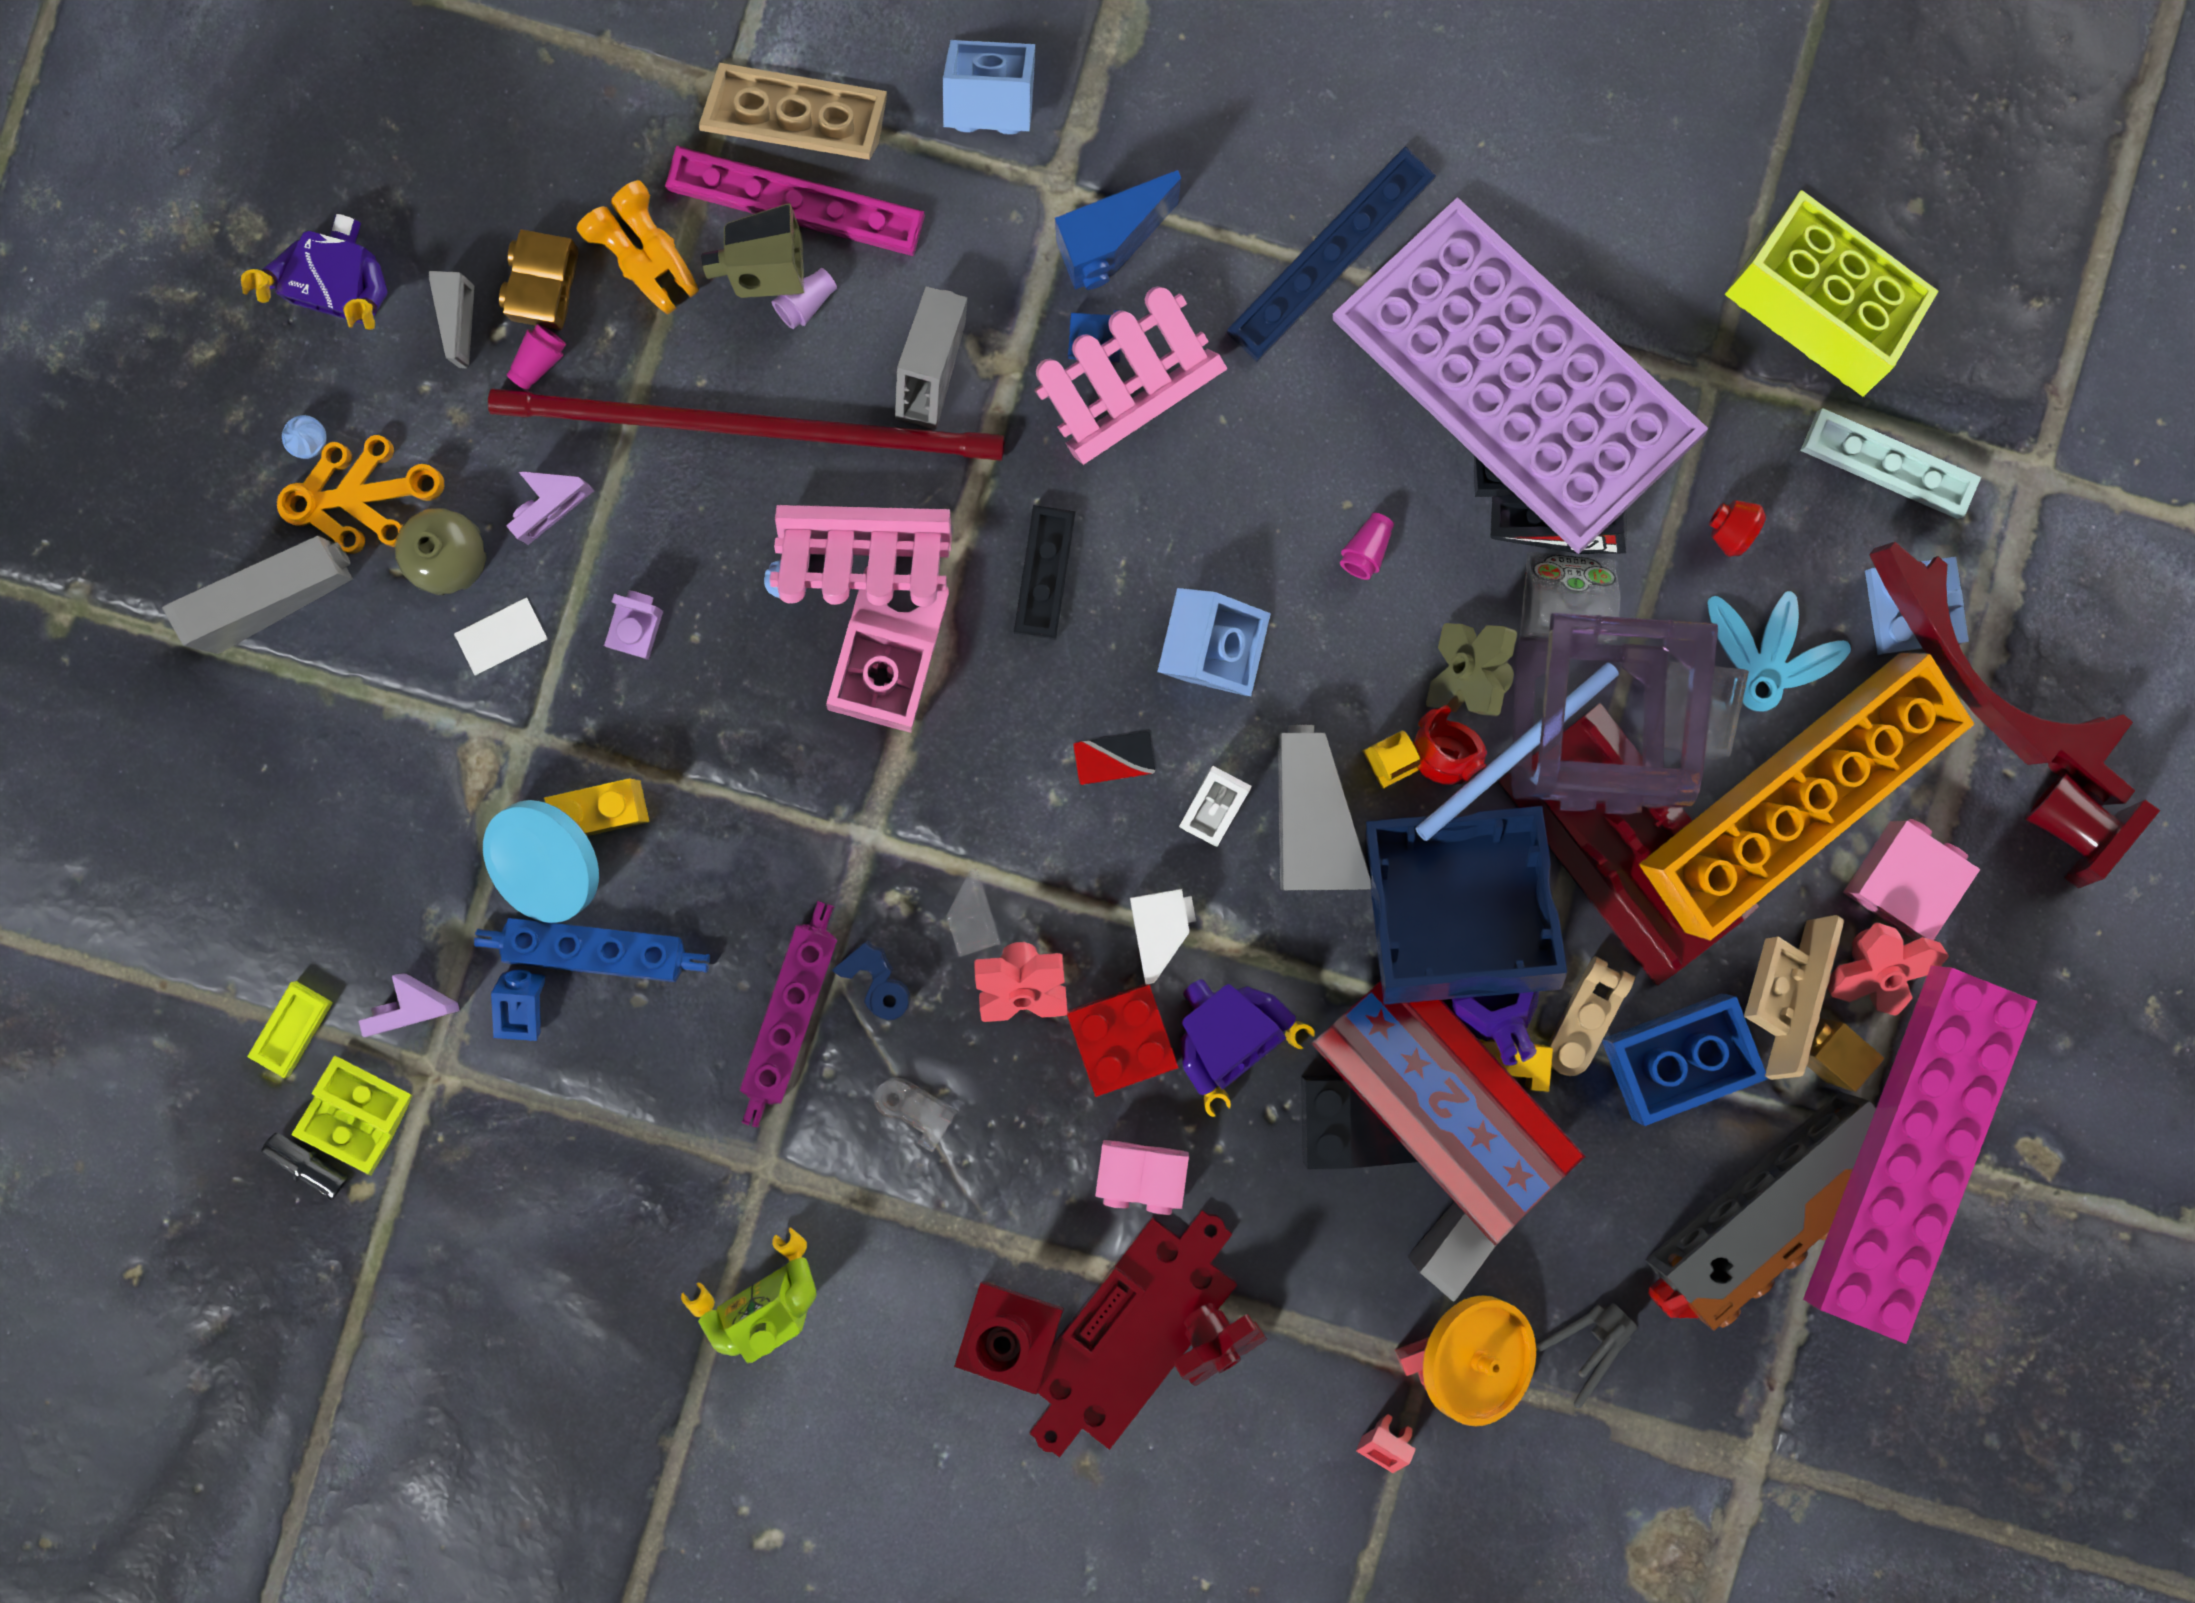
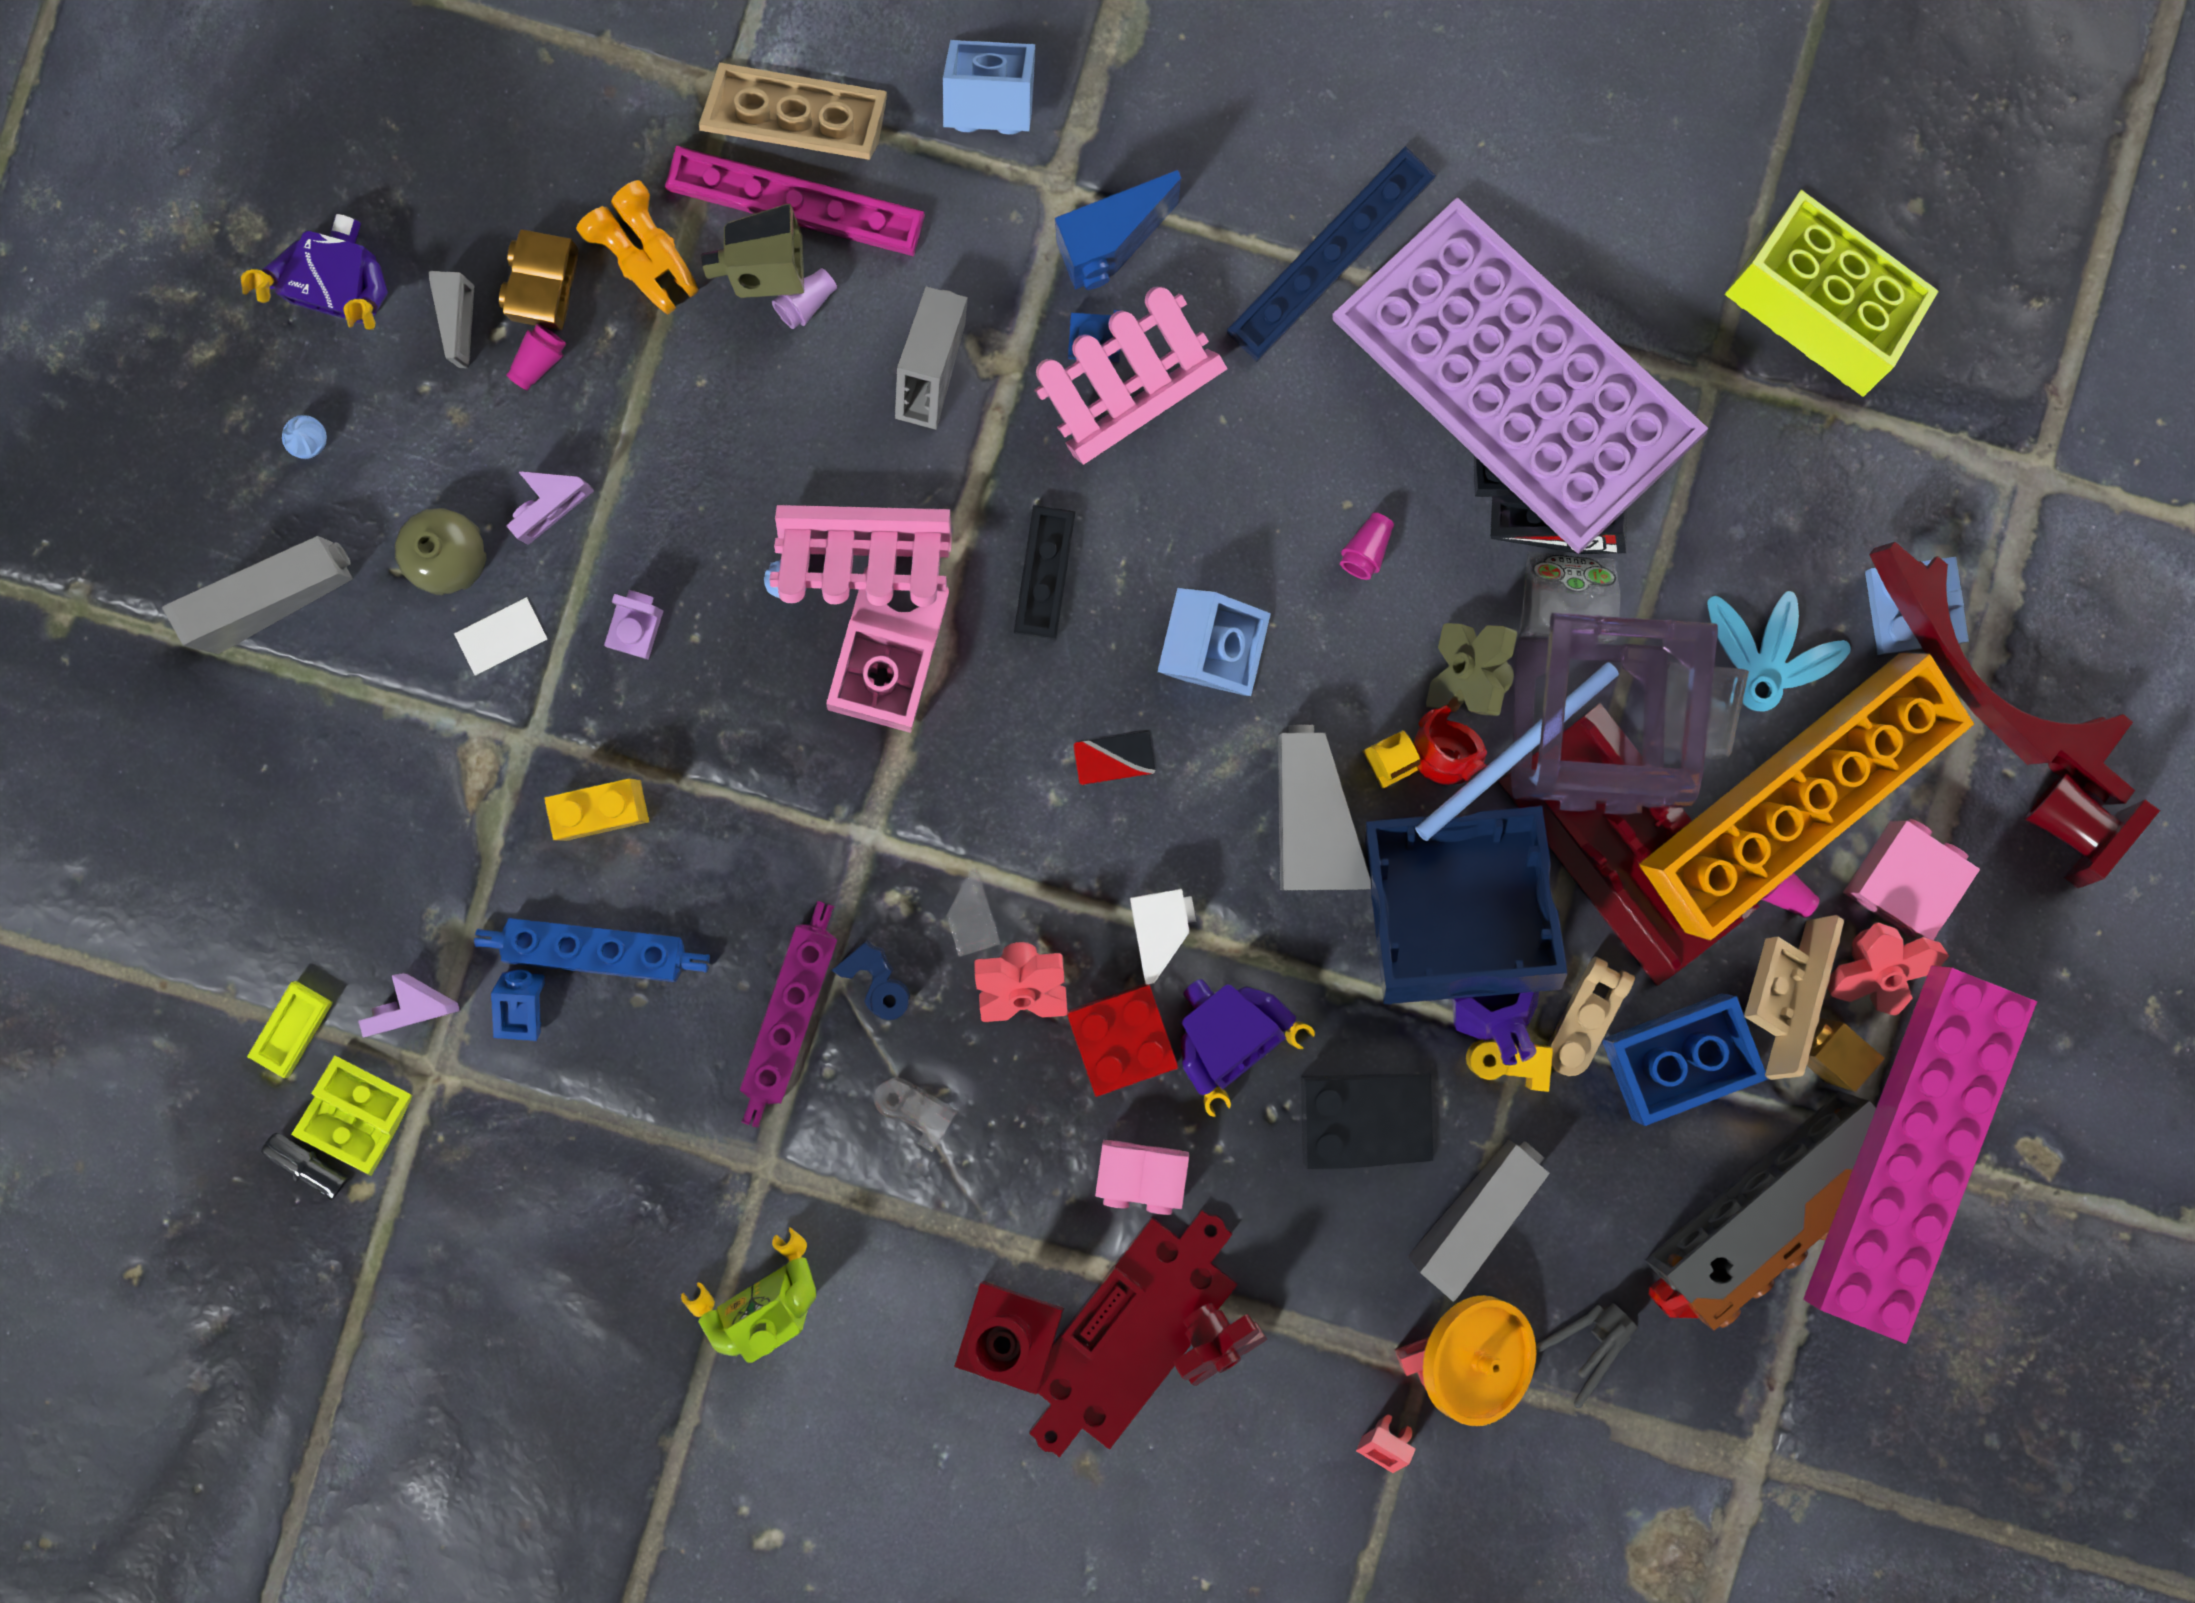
light orange plant [277,435,444,554] -> none
medium azure piece [483,800,599,923] -> none
dark red piece [488,388,1005,461] -> none
white slope [1179,766,1252,847] -> none
hinge [1311,981,1586,1246] -> none
red cone [1708,500,1766,557] -> none
light aqua plate [1800,408,1981,519] -> none
none -> dark pink cone [1761,873,1820,918]

